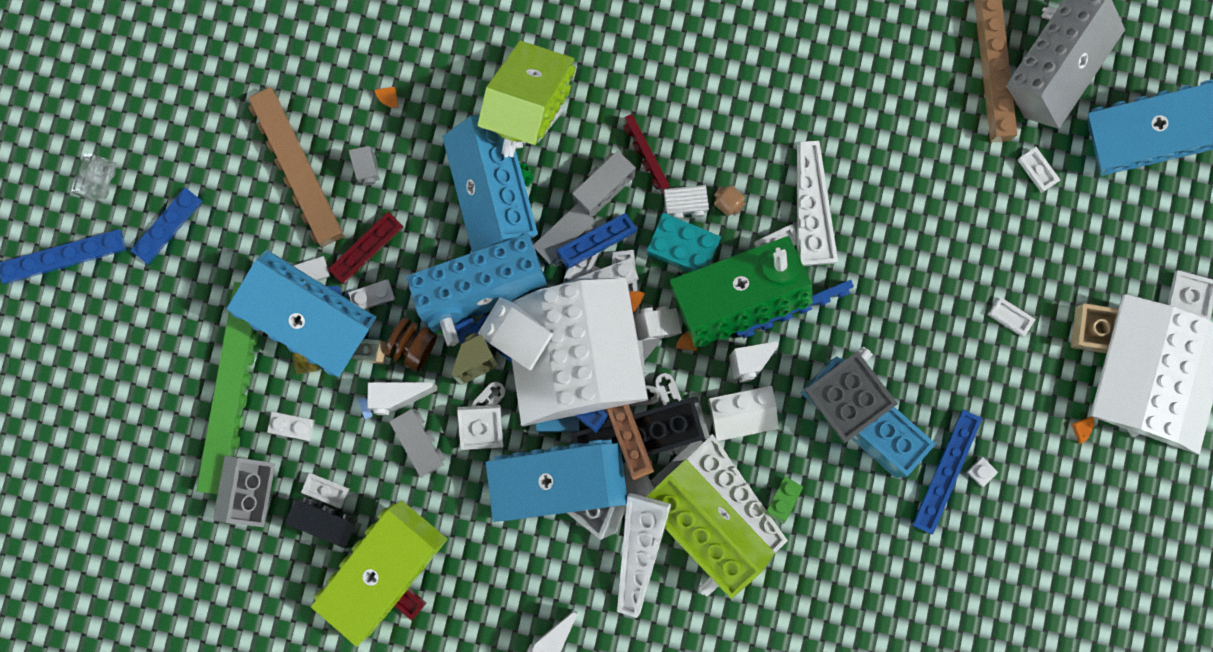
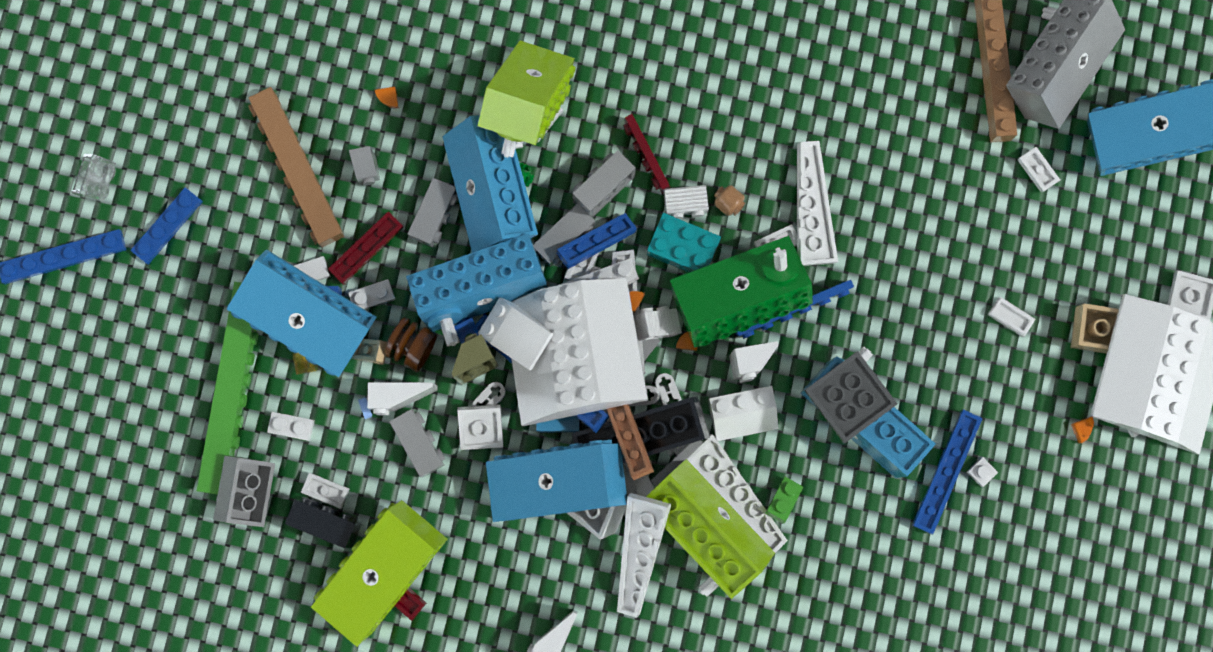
none -> light grey brick [408,178,458,248]

